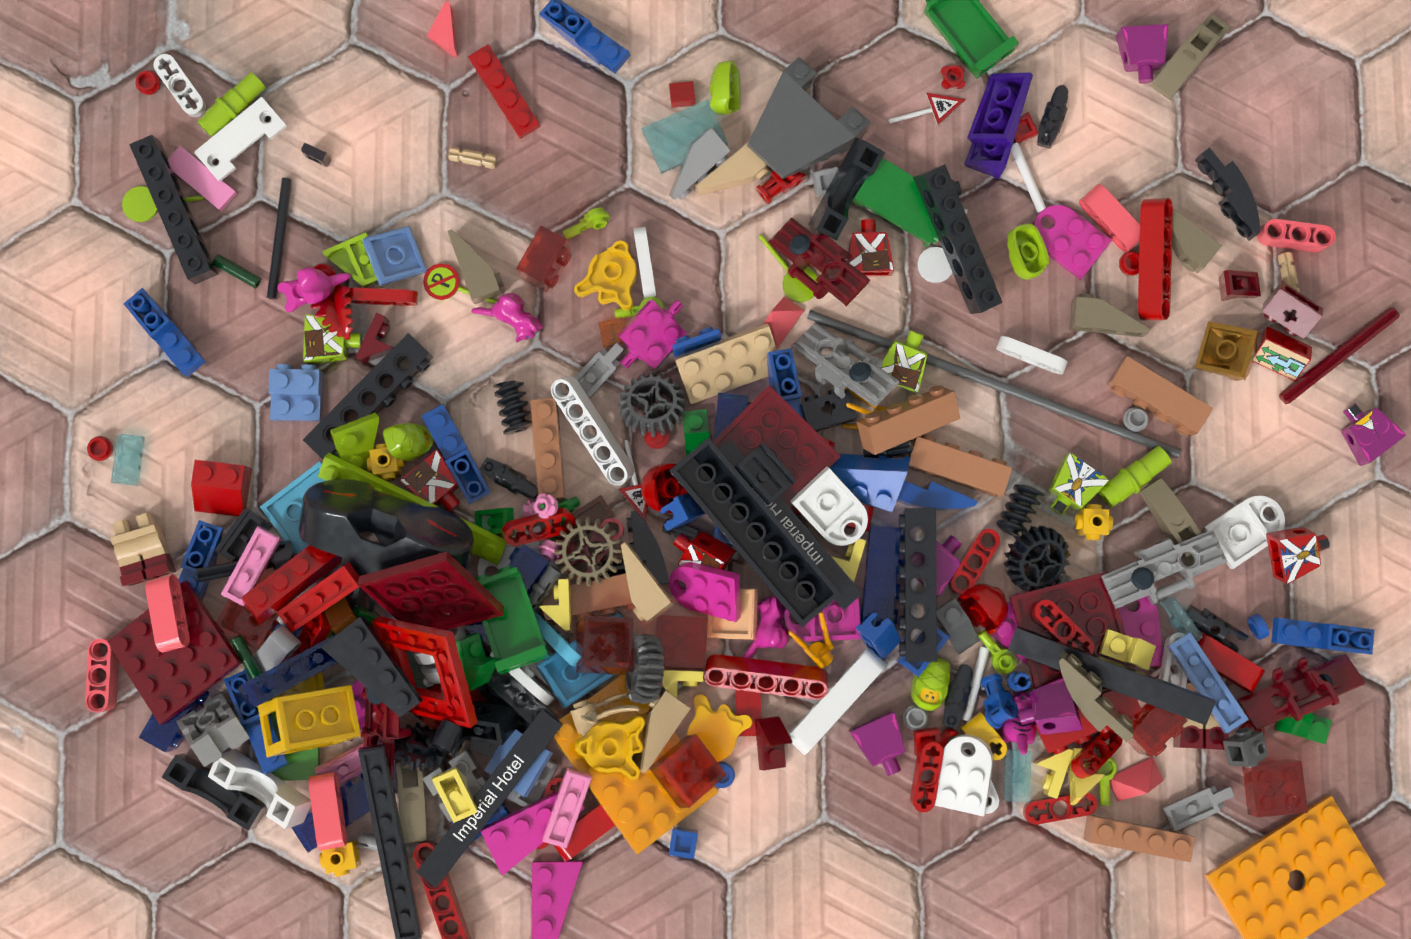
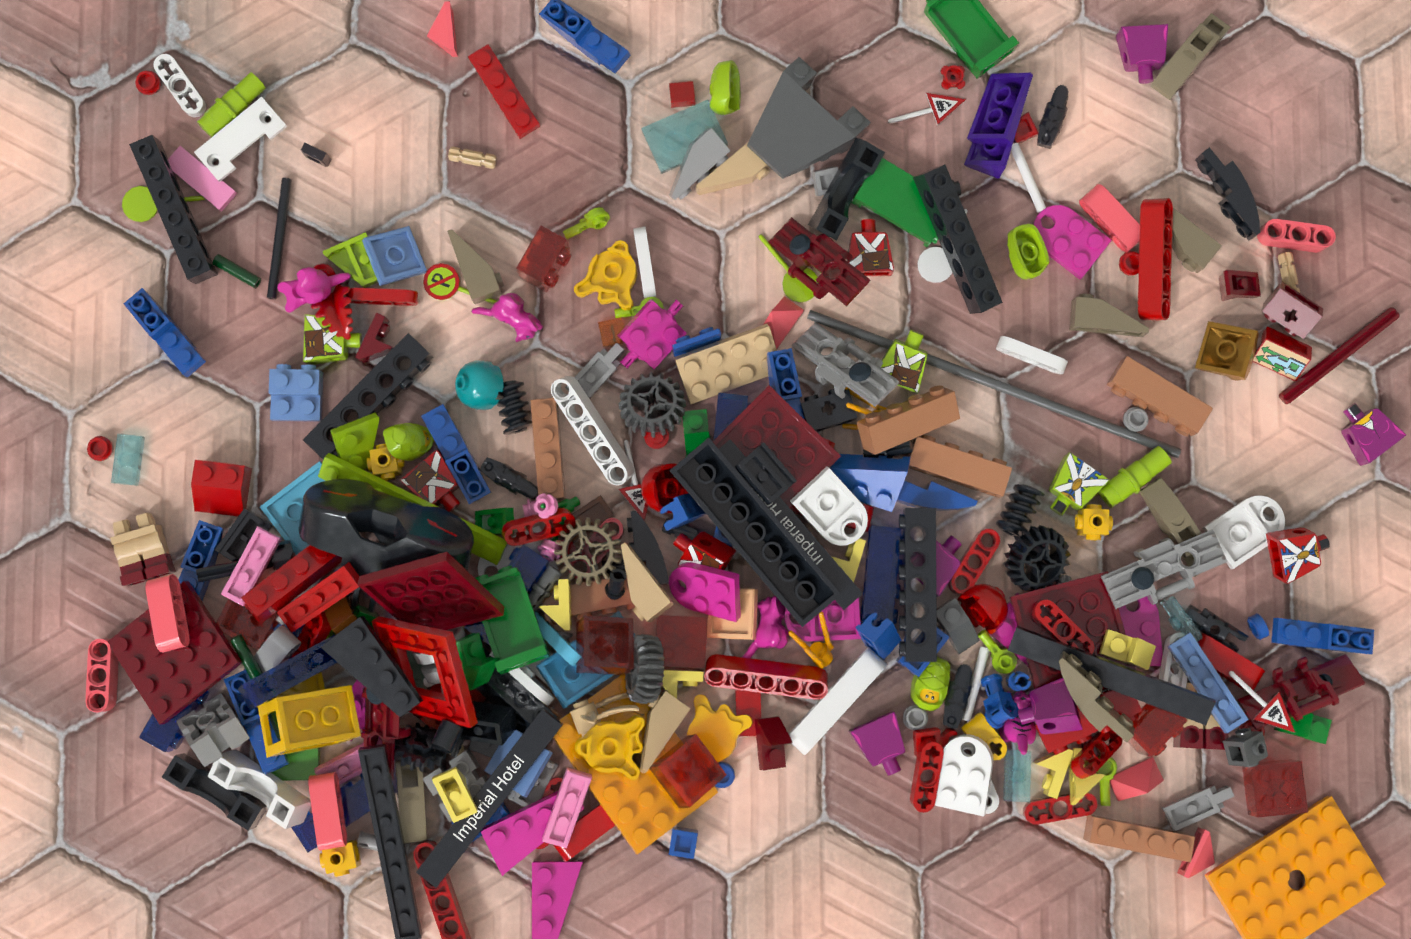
red connector [755,171,807,205] -> none
none -> teal cylinder [455,360,504,410]
none -> black pin [605,569,626,600]
none -> coral slope [1177,827,1215,878]
none -> piece [1229,671,1295,733]

